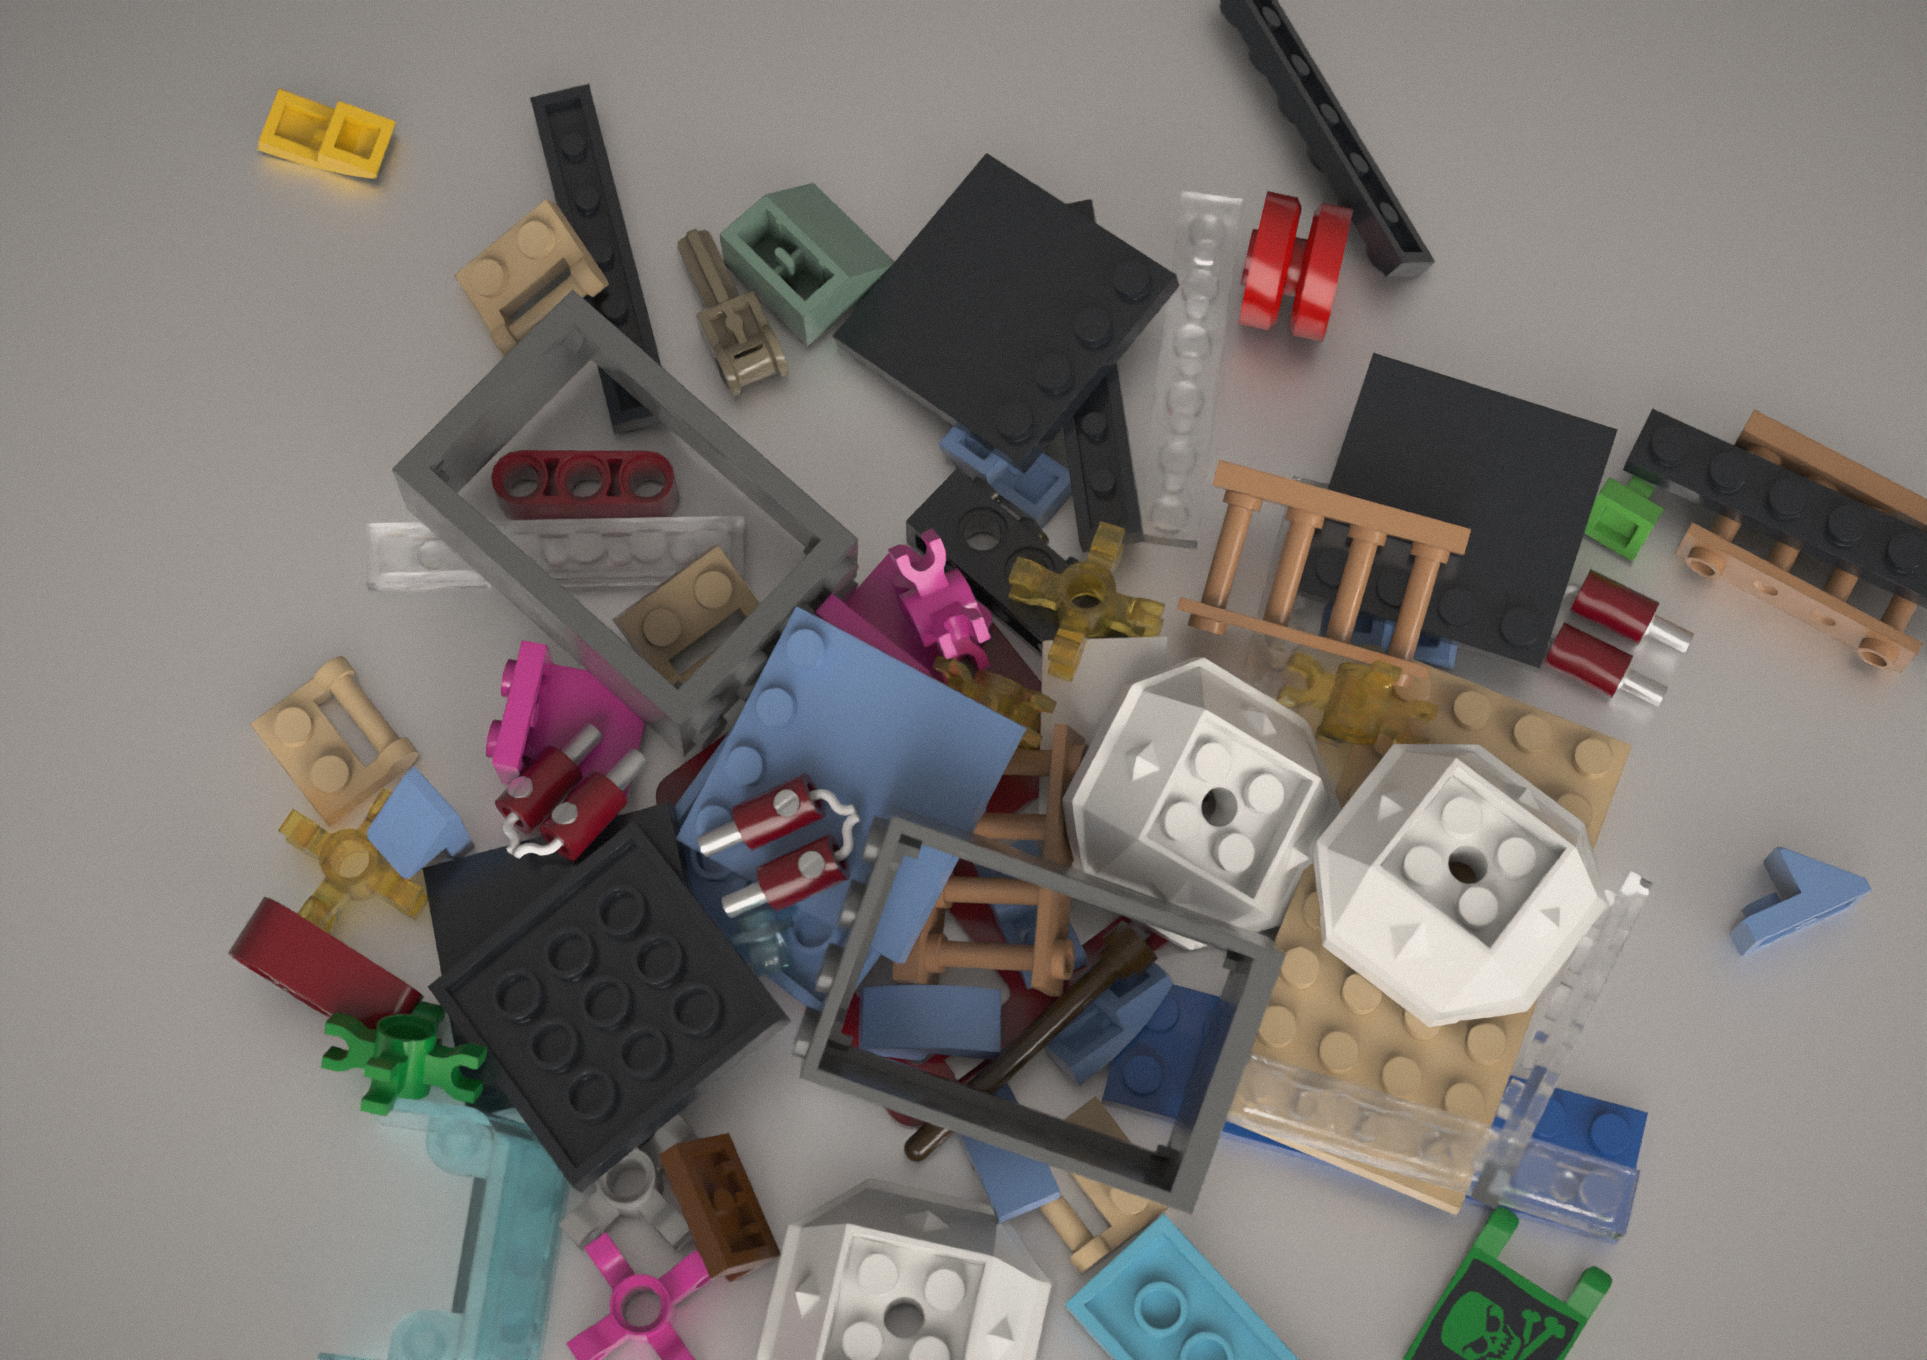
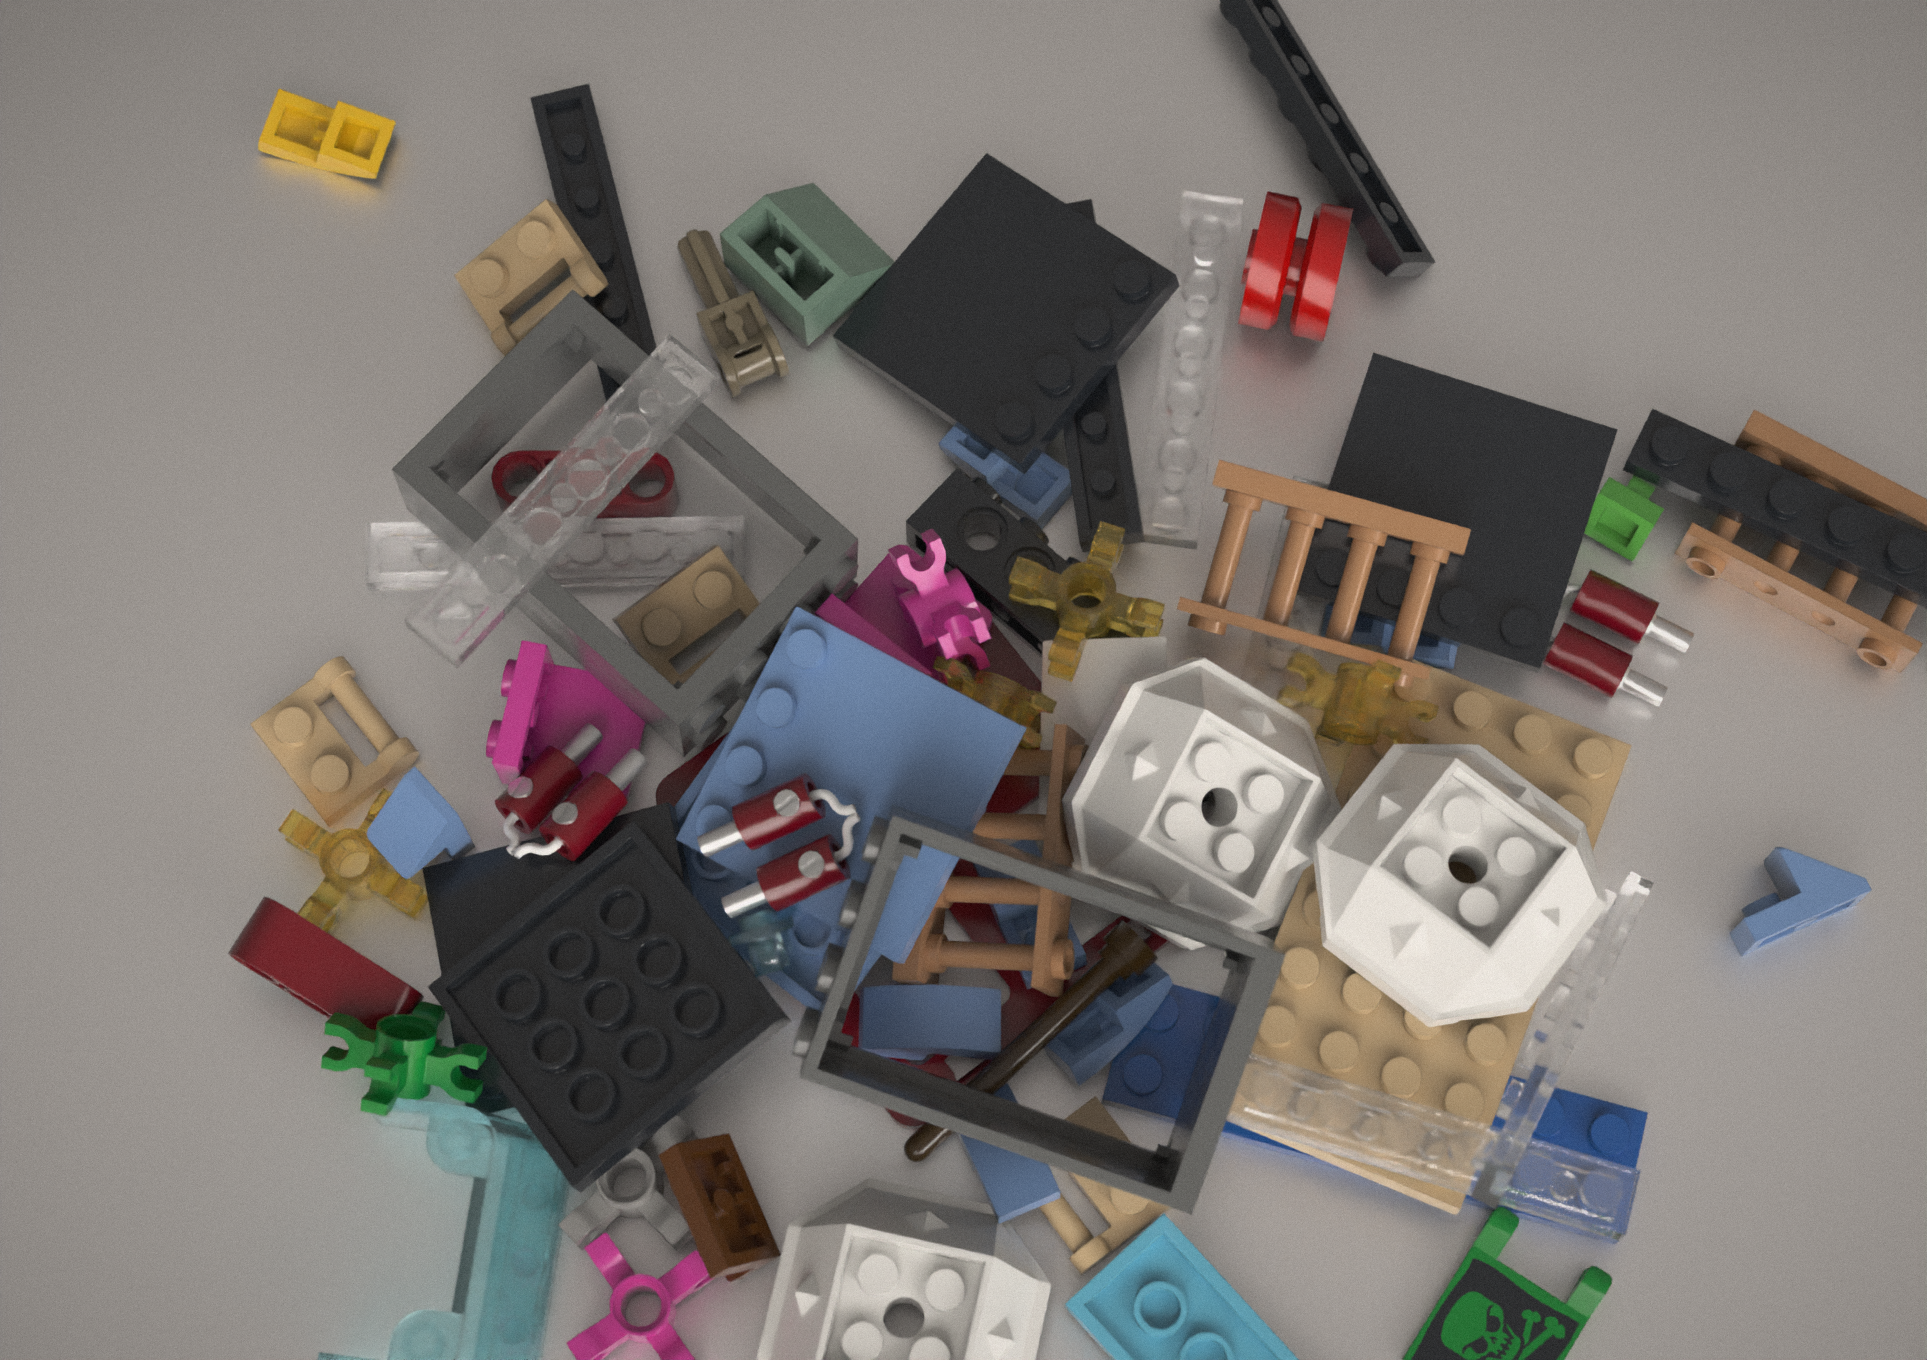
none -> clear plate [405,334,720,669]

